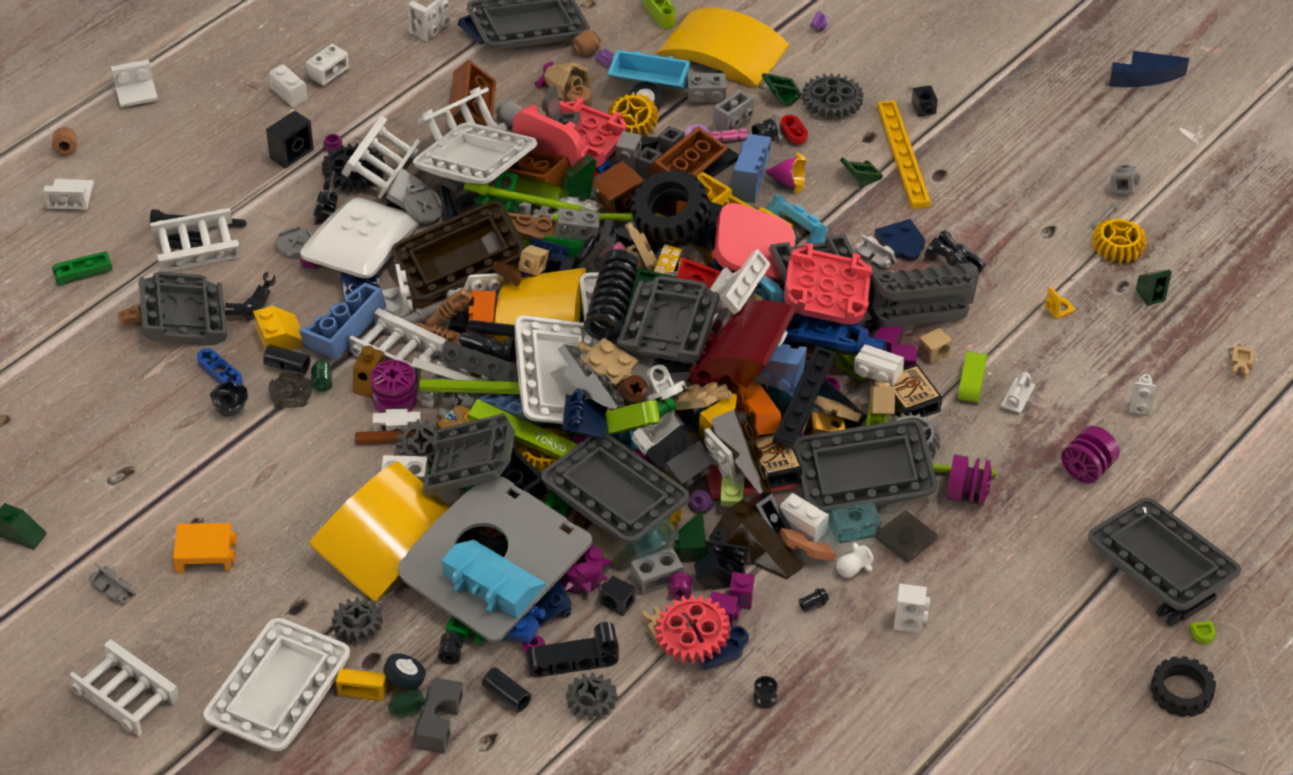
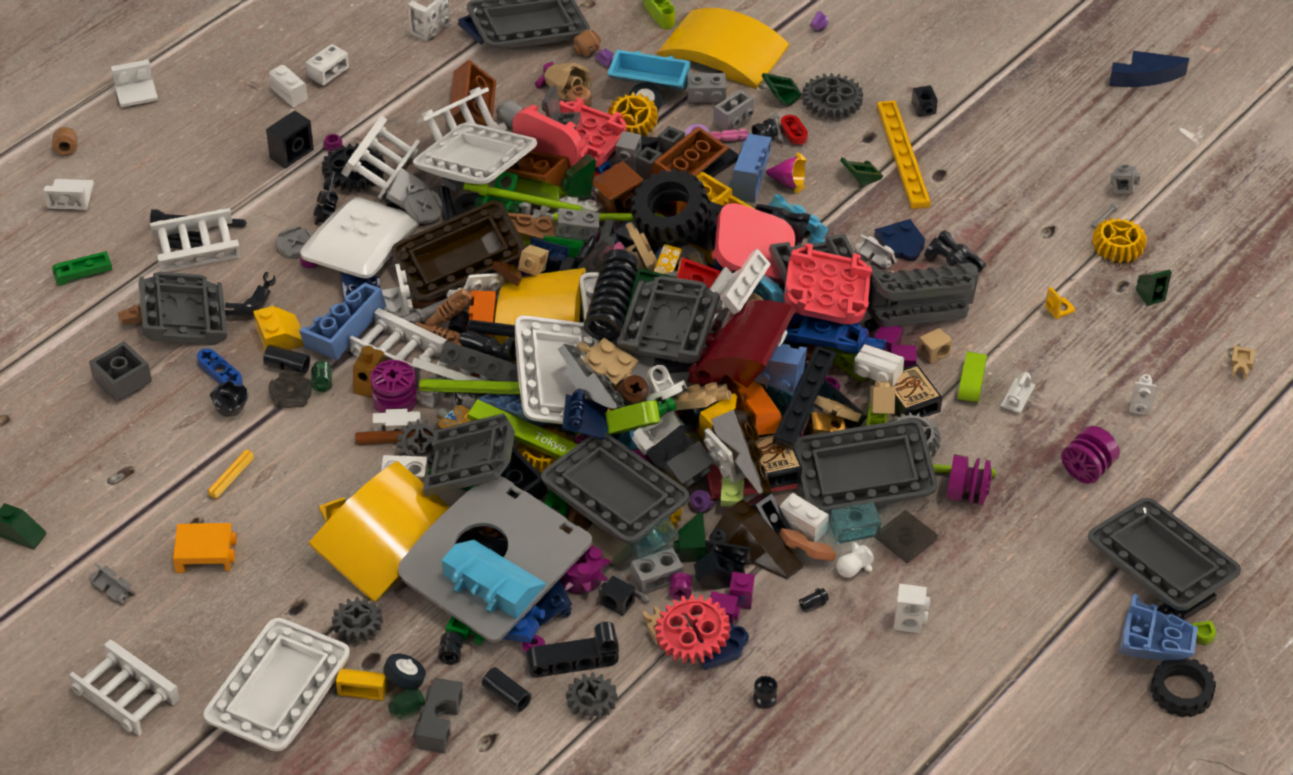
none -> dark grey brick [89,341,152,402]
none -> yellow axle [207,449,254,499]
none -> yellow bracket [319,497,346,522]
none -> light grey hinge [614,573,650,603]
none -> black piece [755,204,811,246]
none -> medium blue wedge [1118,593,1198,660]

